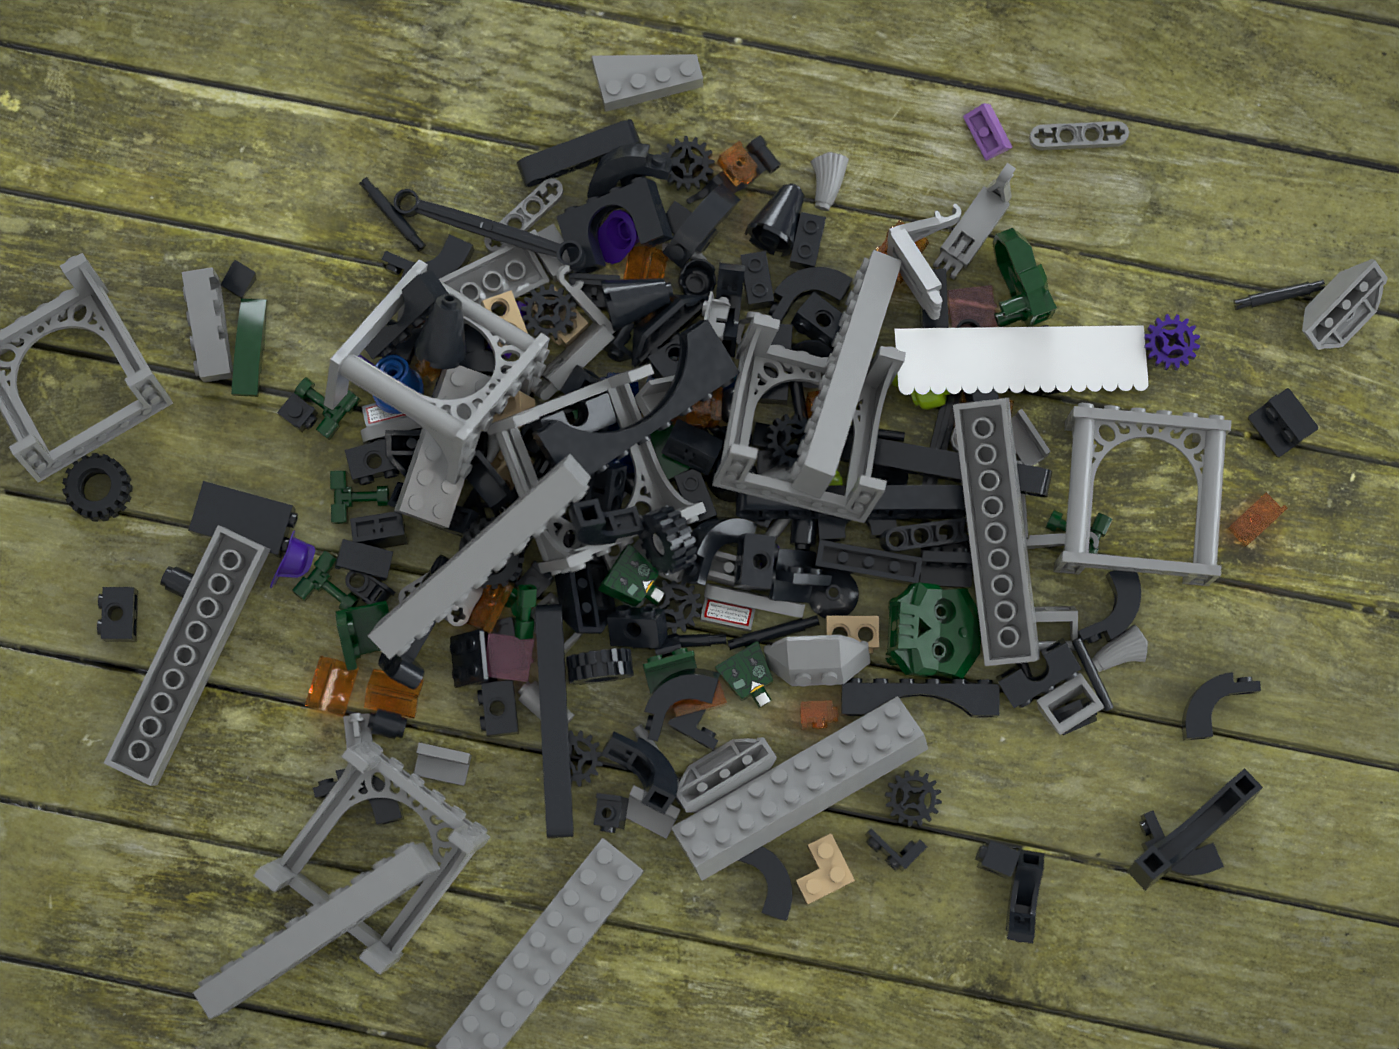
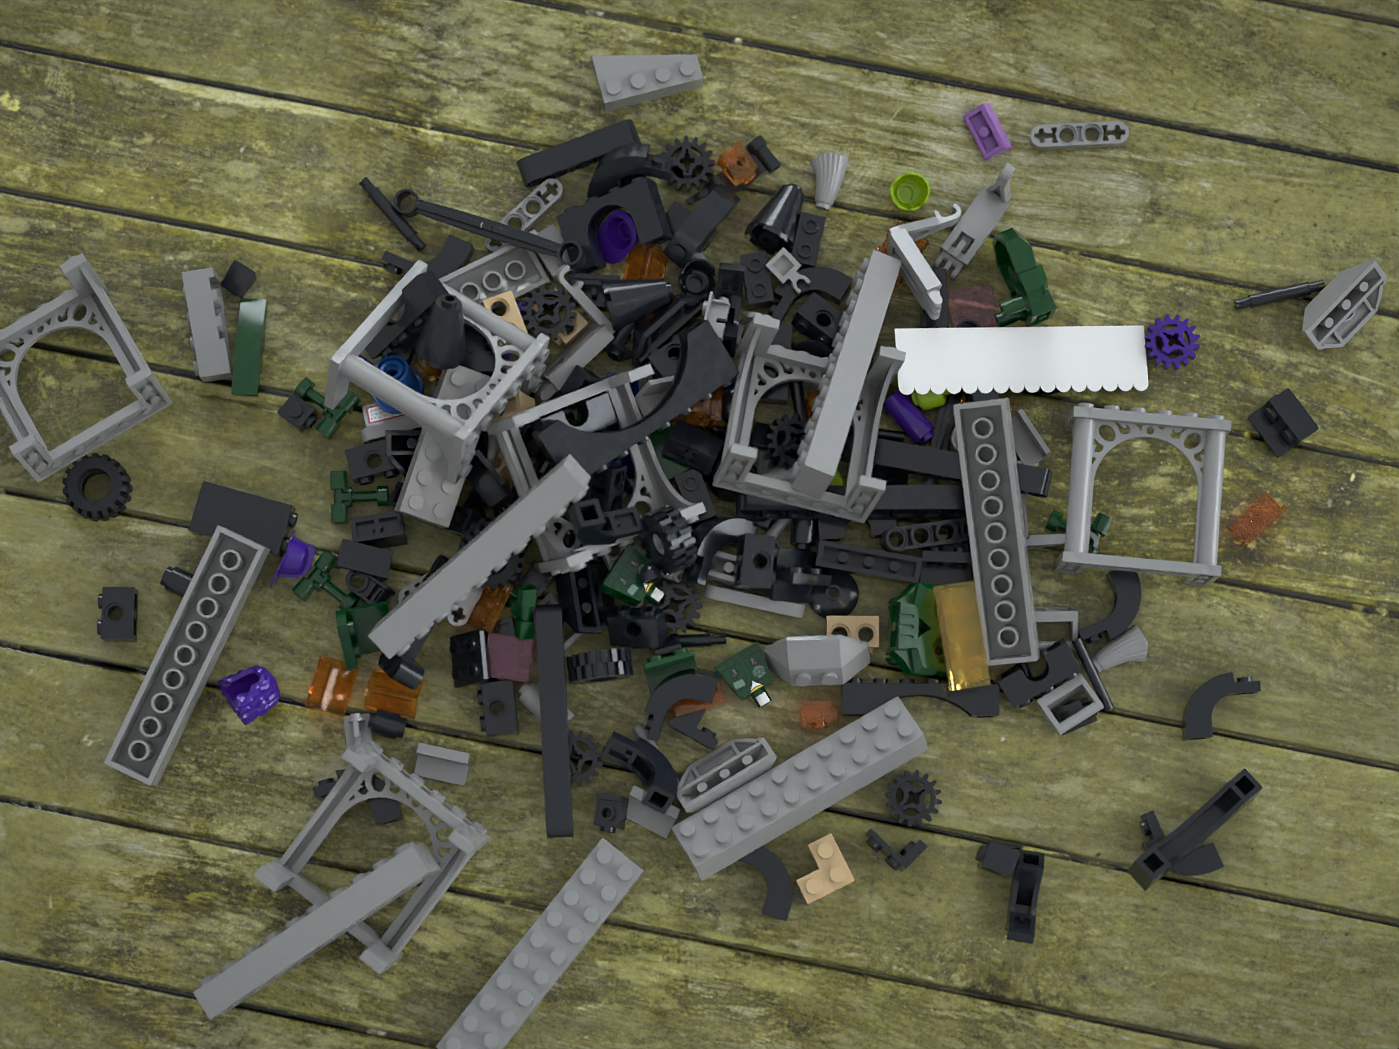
slope [700,597,756,632] -> none
black piece [727,615,820,651] -> none
none -> dark purple hair [218,666,280,725]
none -> black hinge [640,563,663,585]
none -> light grey plate [764,247,811,294]
none -> dark purple brick [883,390,935,445]
none -> lime hair [889,172,930,212]
none -> clear yellow brick [933,581,991,691]

